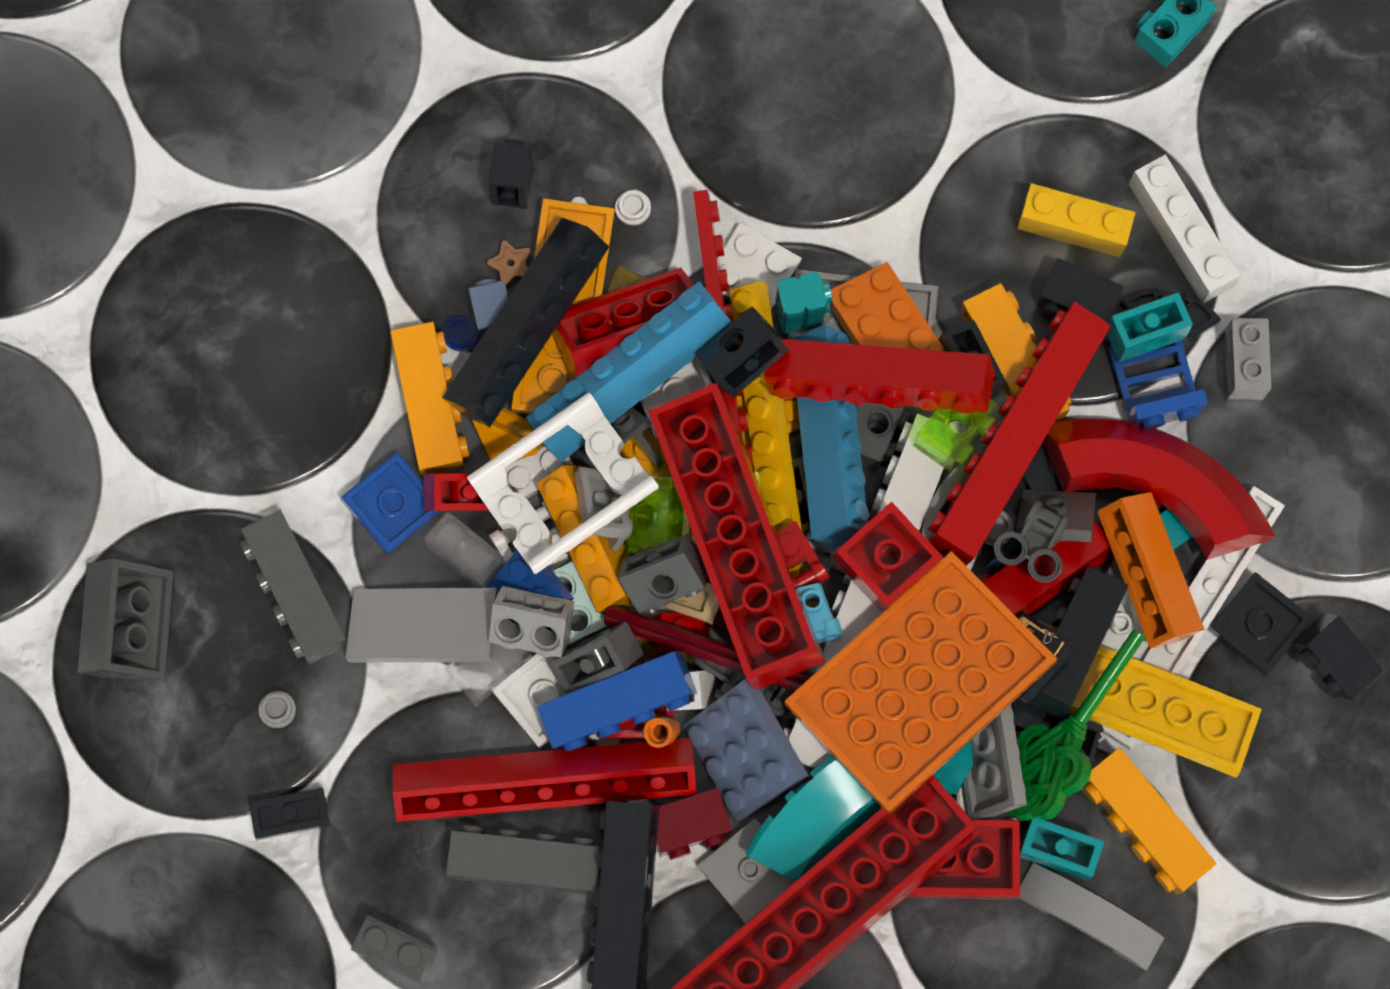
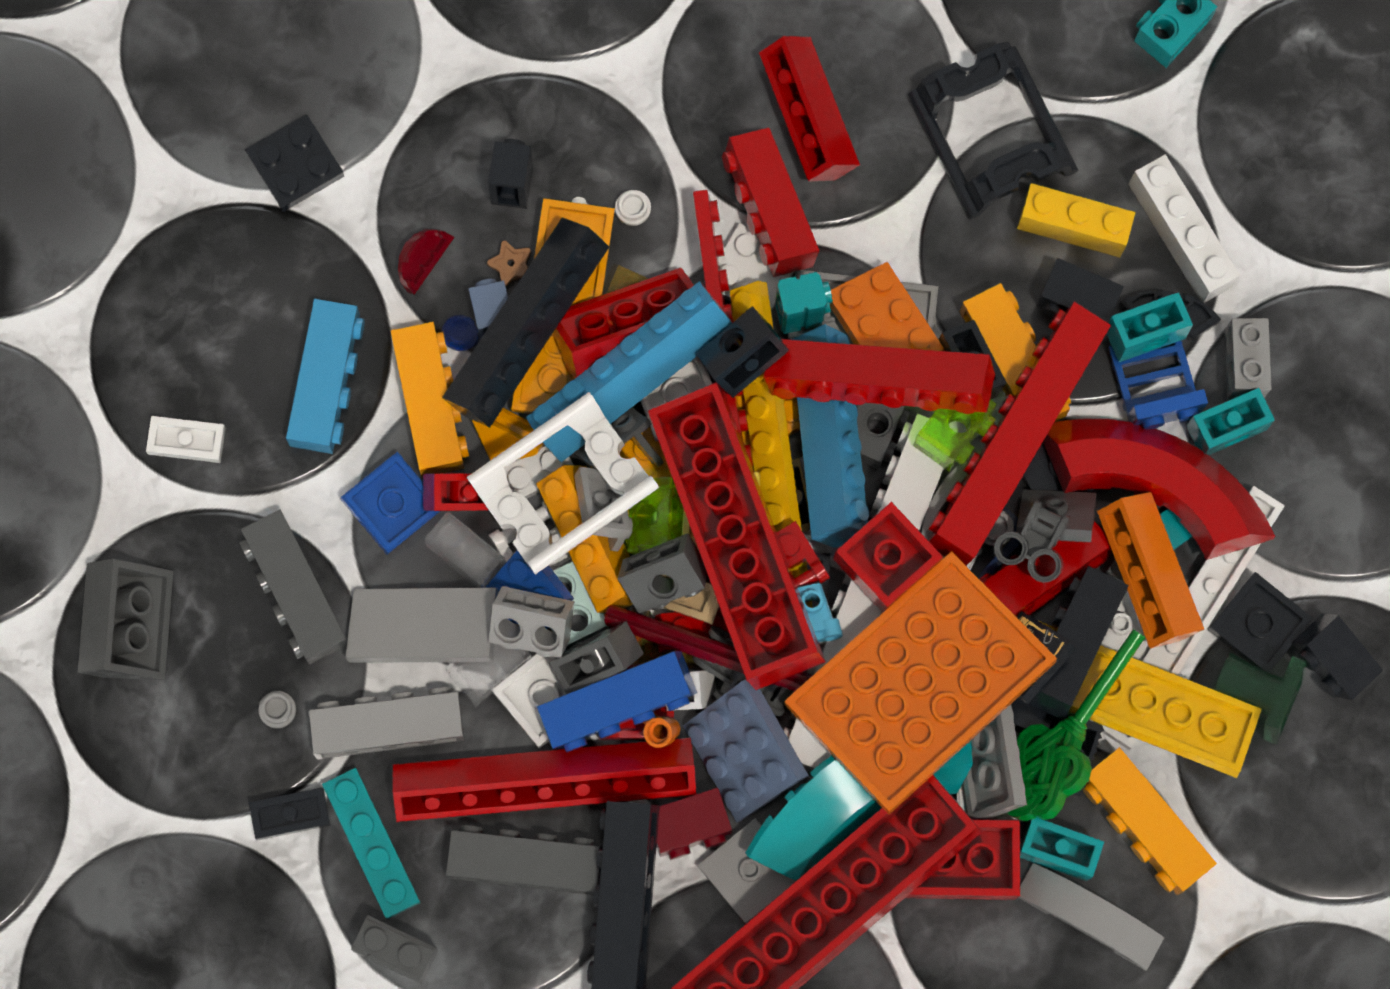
none -> white plate [146,416,226,463]
none -> black plate [245,114,345,212]
none -> dark azure brick [286,299,365,454]
none -> light grey brick [309,687,465,759]
none -> teal plate [322,768,421,920]
none -> dark red plate [397,229,455,295]
none -> red brick [722,127,819,277]
none -> red brick [759,36,860,181]
none -> black piece [908,42,1078,219]
none -> teal brick [1186,388,1275,455]
none -> clear green plant [1214,652,1307,745]

